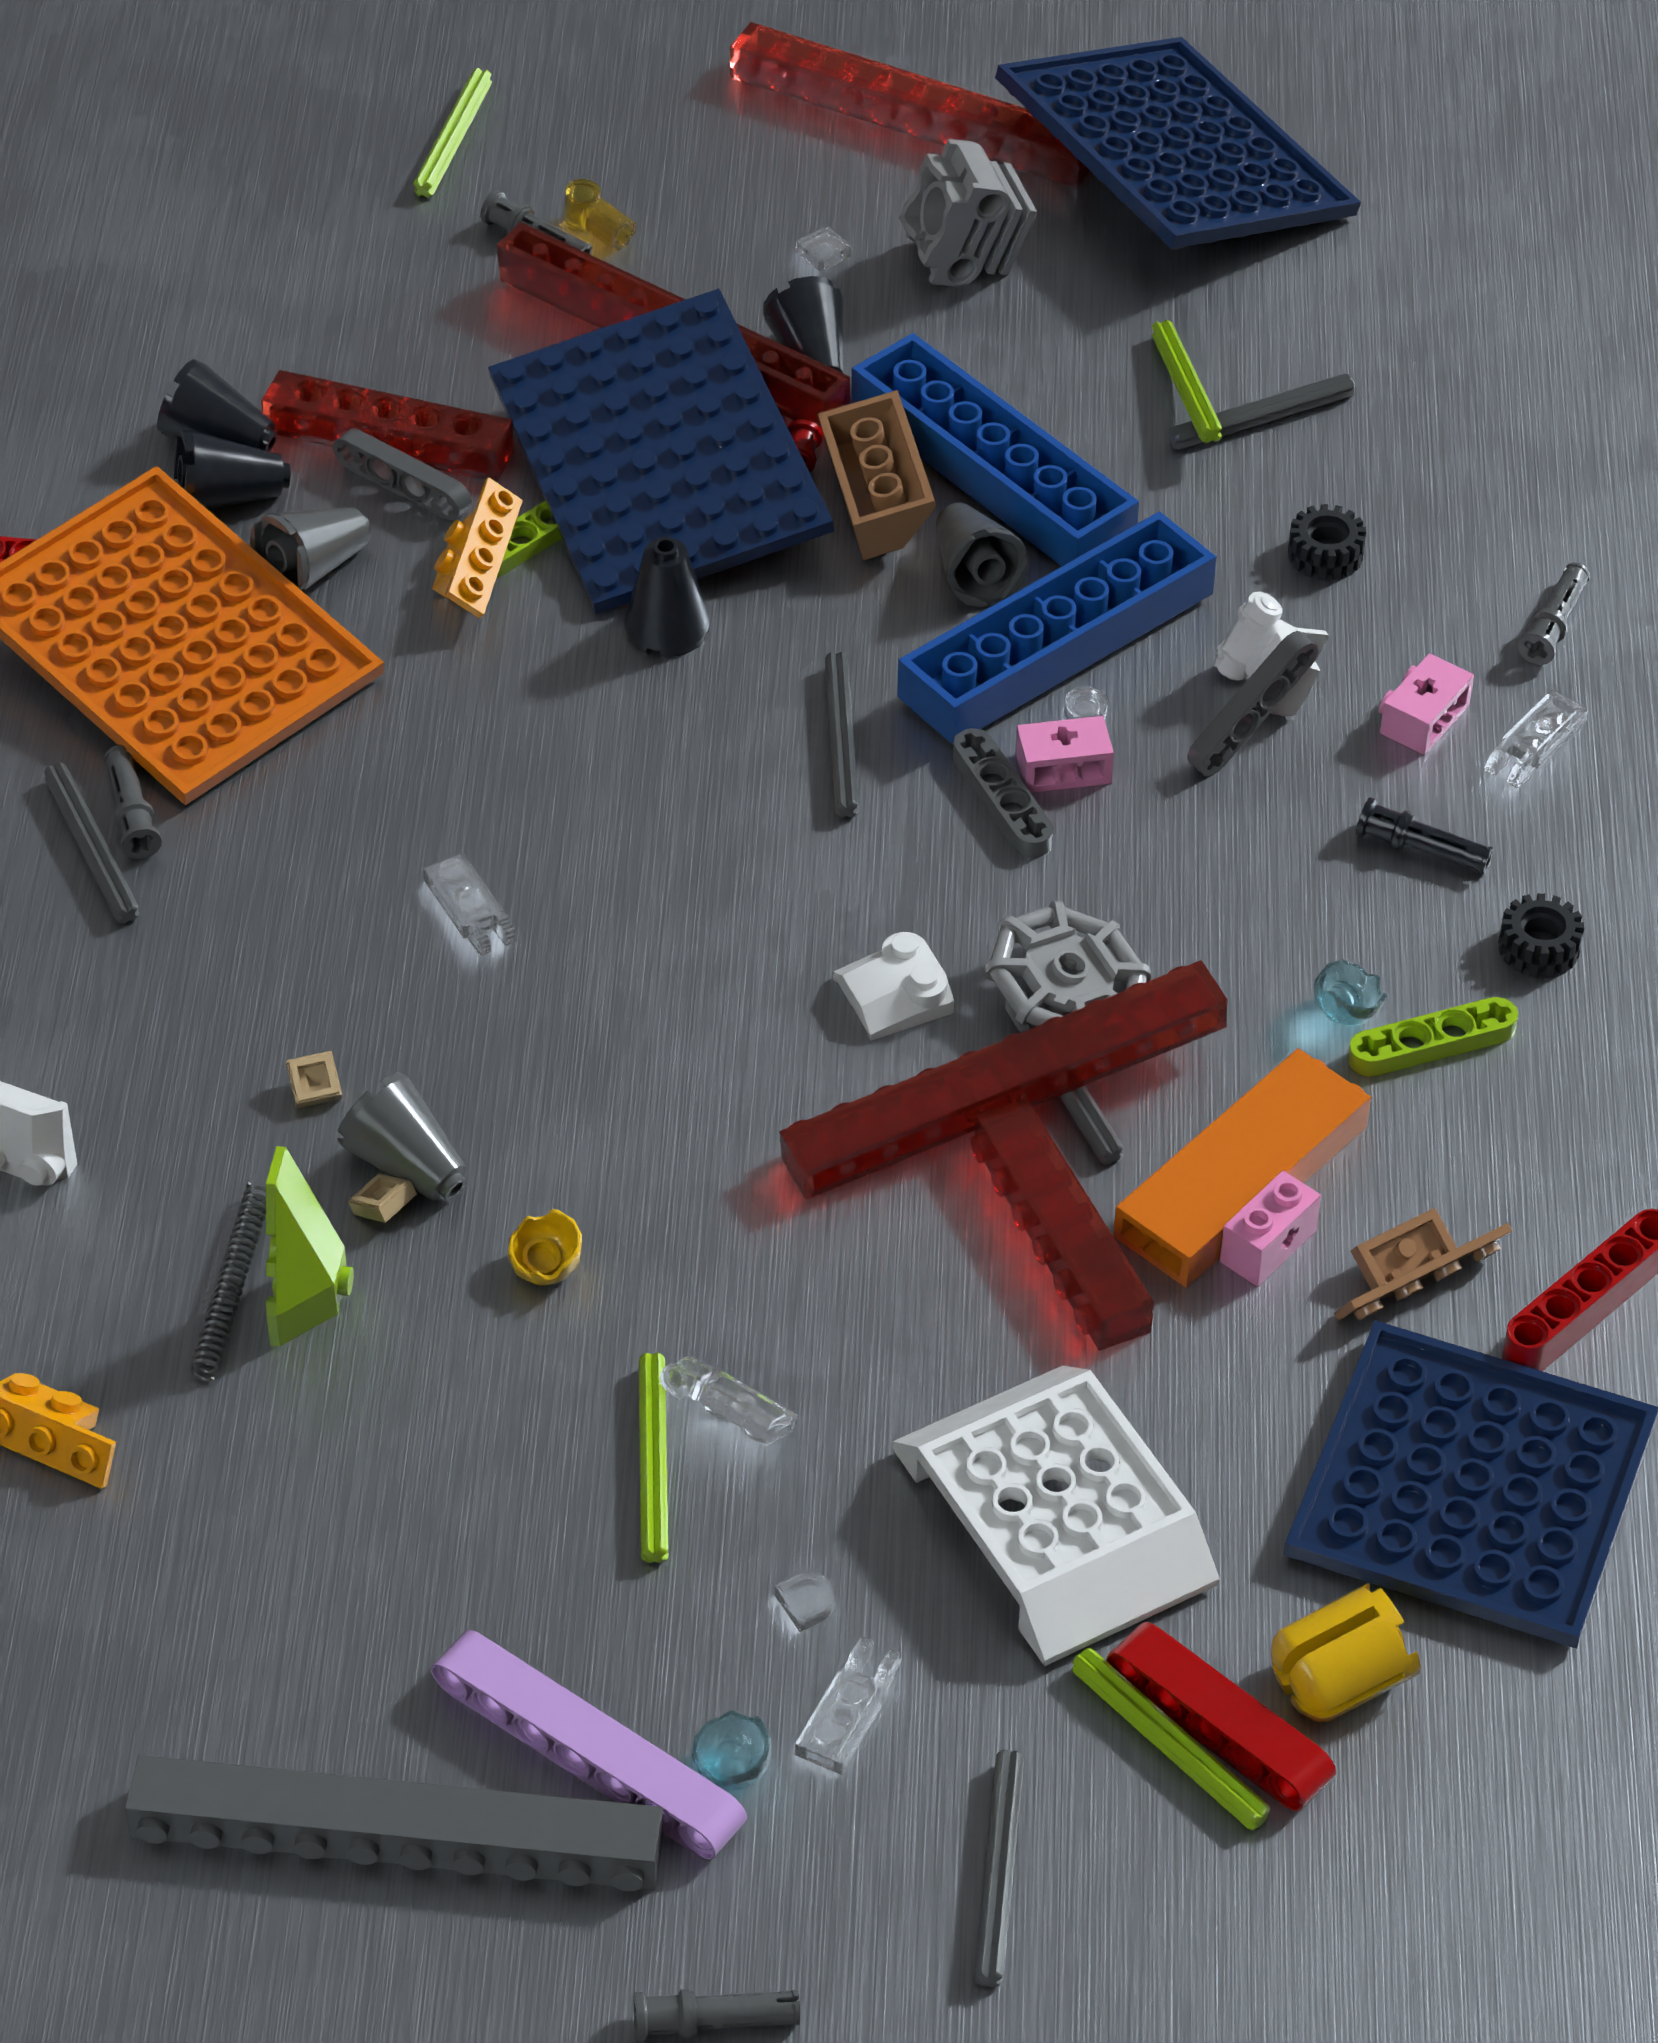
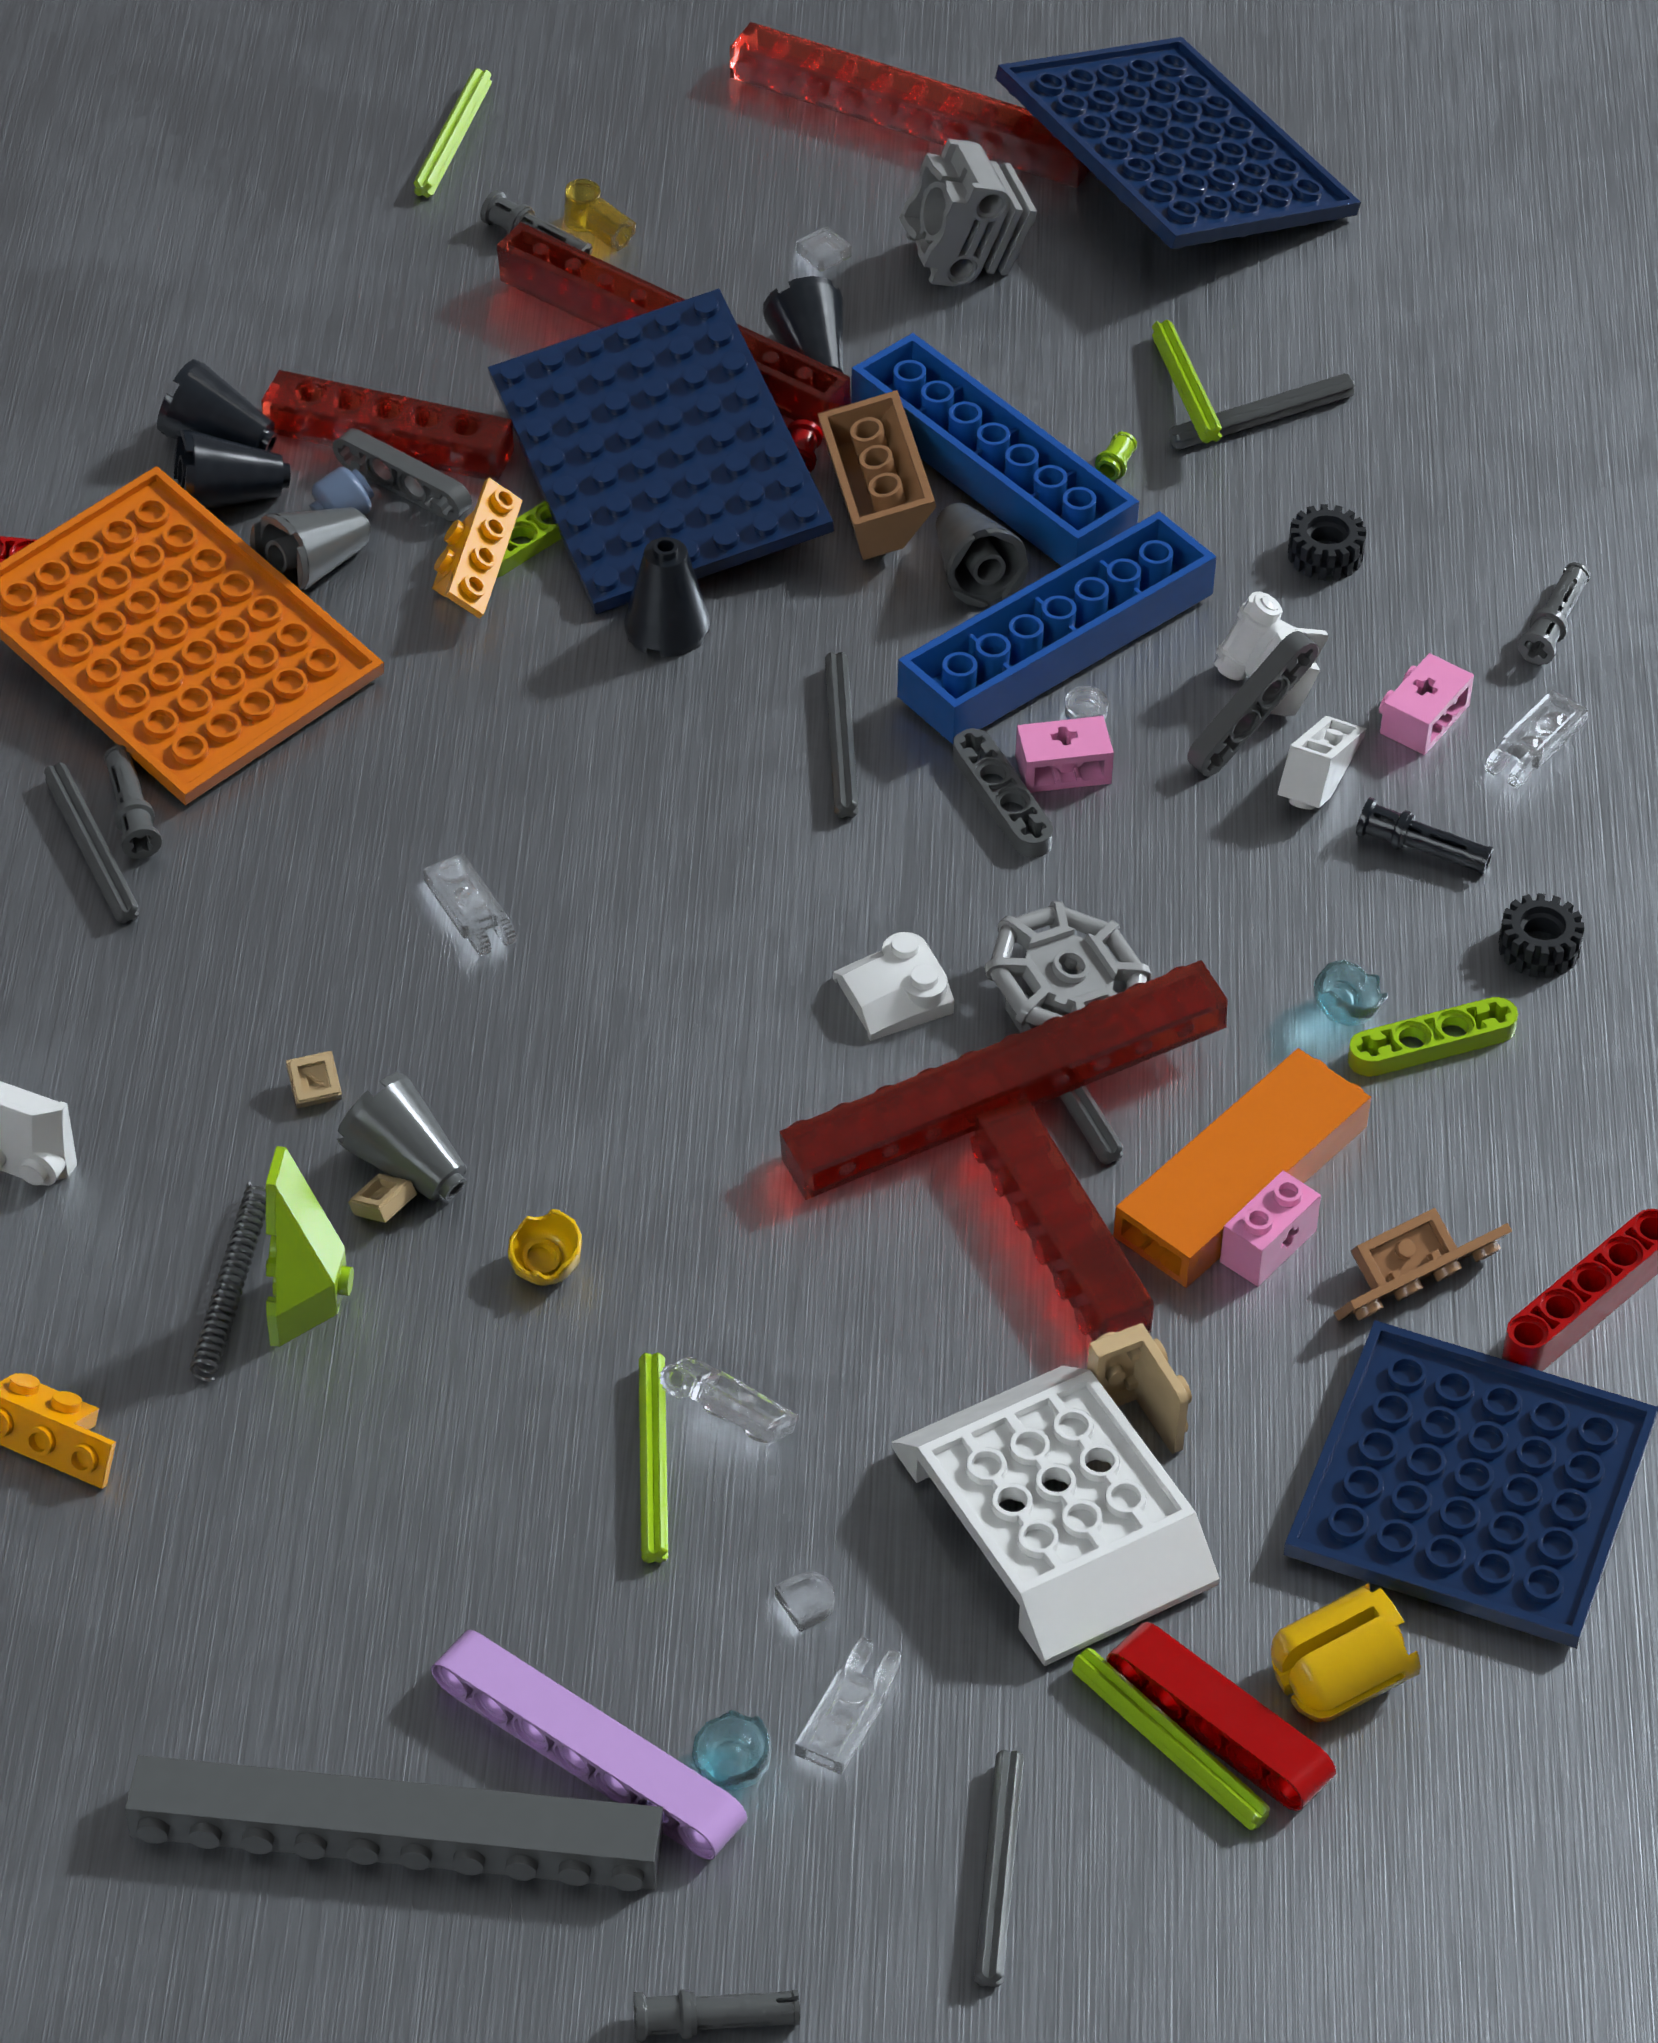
none -> sand blue head [309,467,374,515]
none -> tan bracket [1087,1323,1192,1454]
none -> lime pin [1095,431,1137,481]
none -> white slope [1277,716,1367,810]

